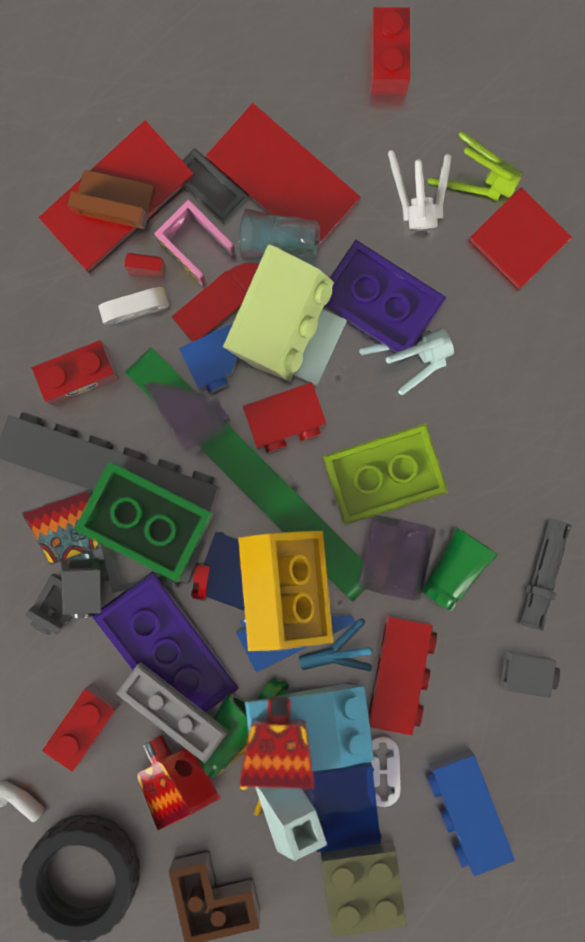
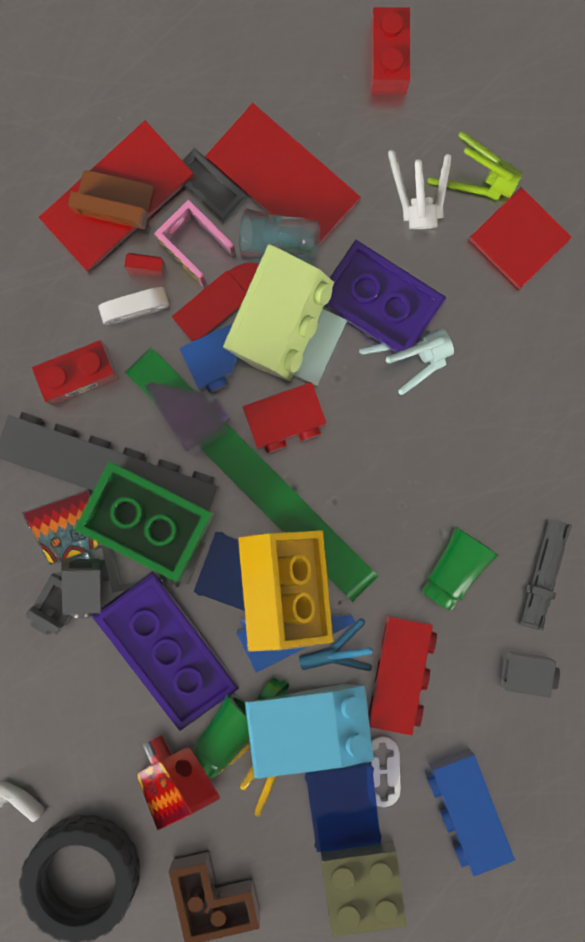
red brick [42,684,121,772] -> none
light grey tile [116,663,229,763] -> none
red tile [191,563,212,601] -> none
torso [239,697,314,789] -> none
light aqua slope [255,787,327,861] -> none
lime tile [322,423,448,525] -> none
clear purple slope [358,515,436,600] -> none

